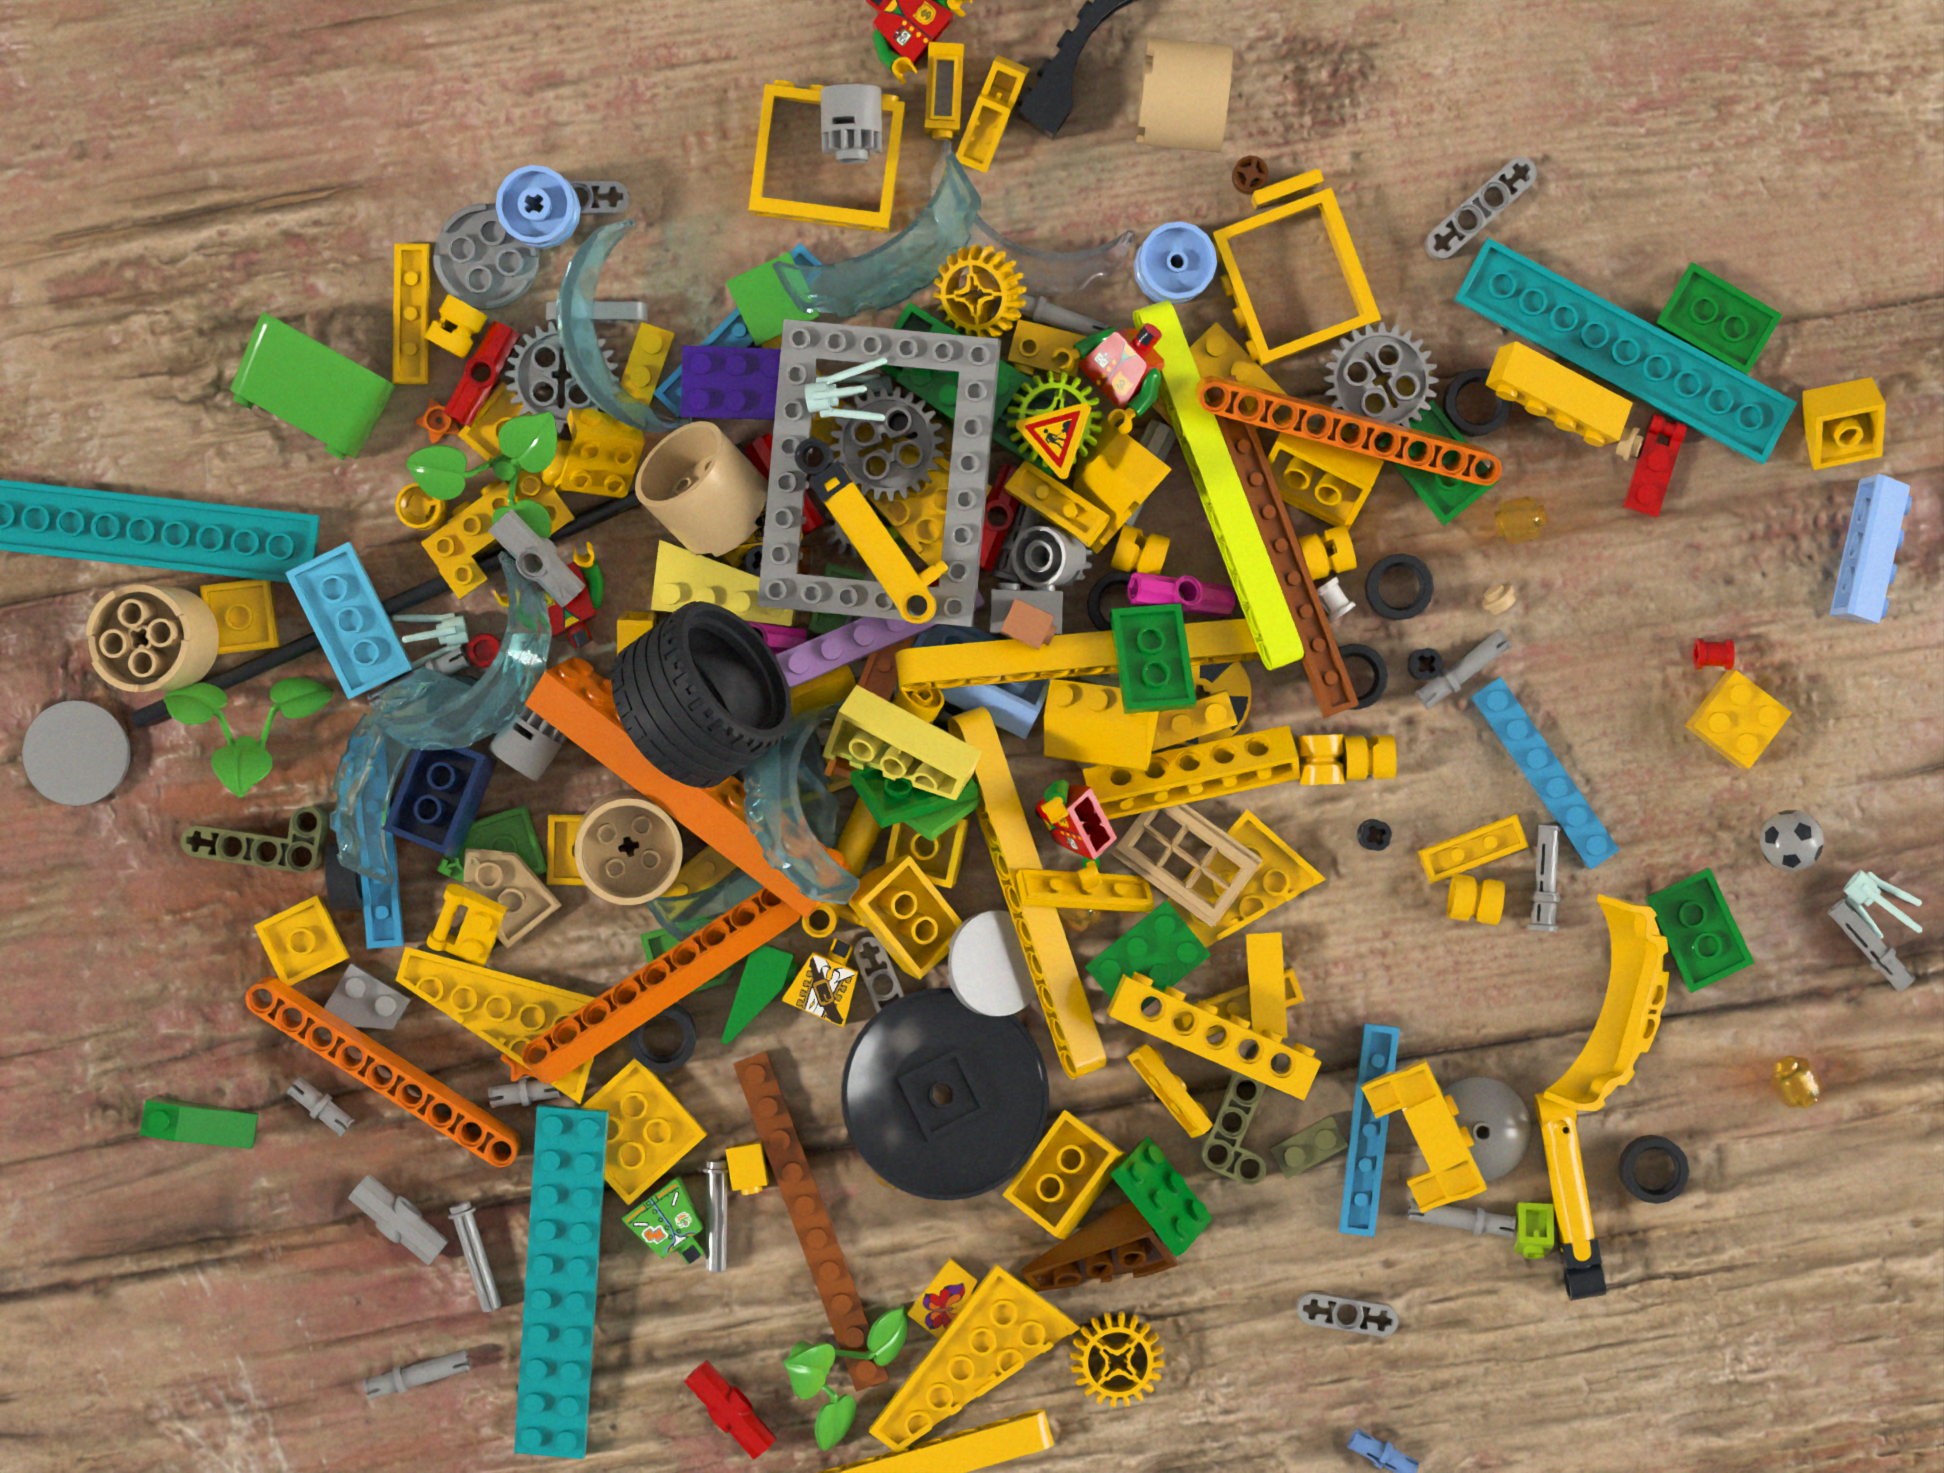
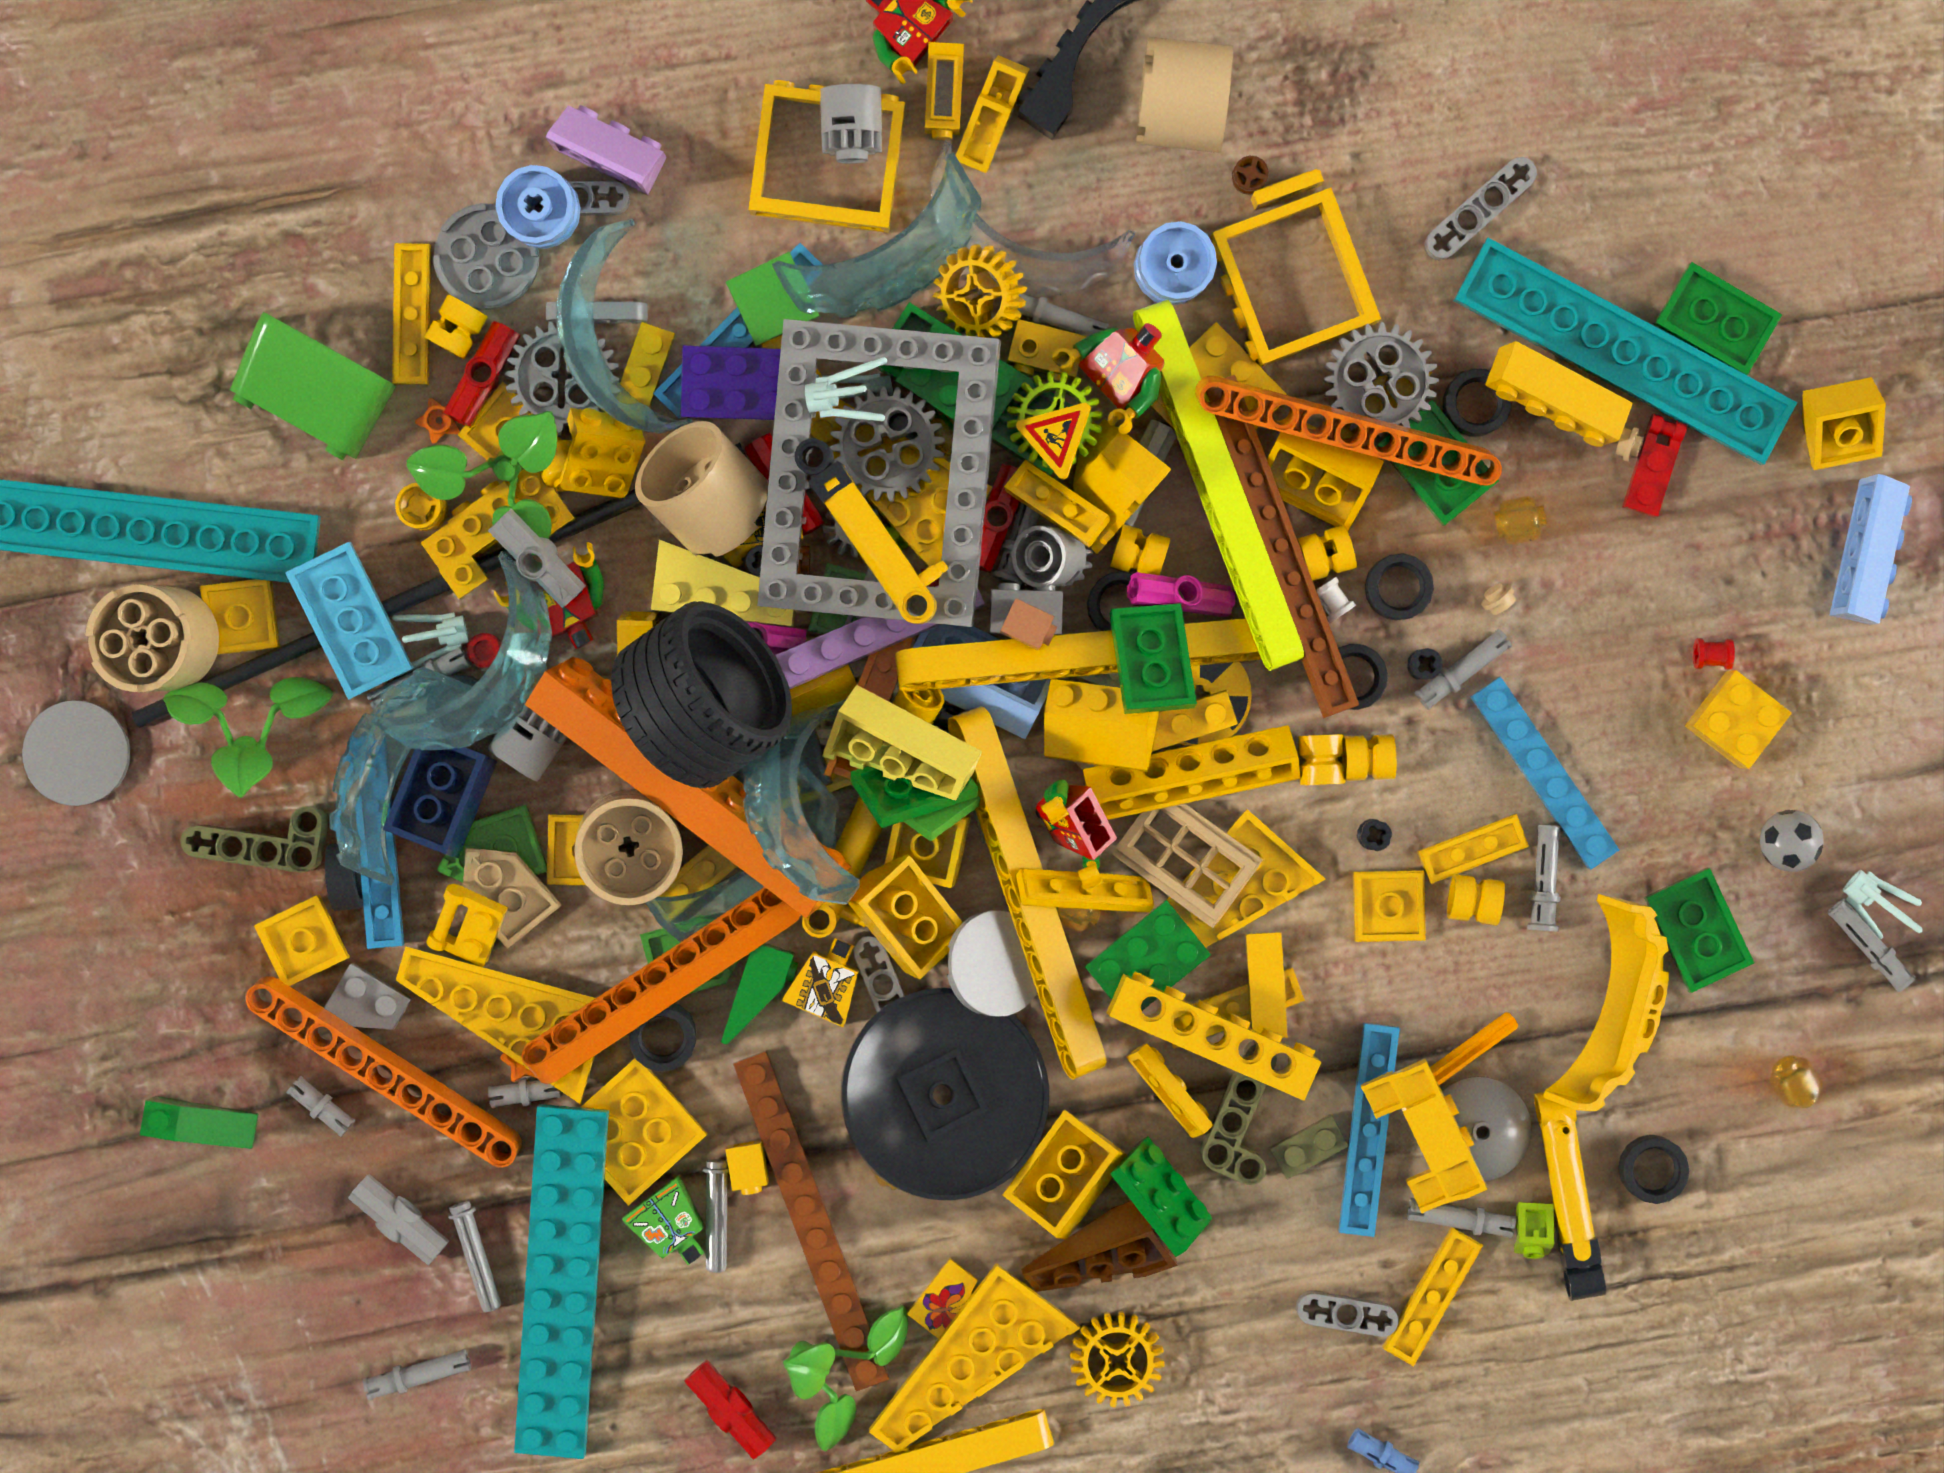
none -> lavender slope [546,105,667,195]
none -> yellow tile [1353,870,1426,942]
none -> yellow tile [1382,1227,1484,1367]
none -> light orange axle [1430,1012,1518,1085]

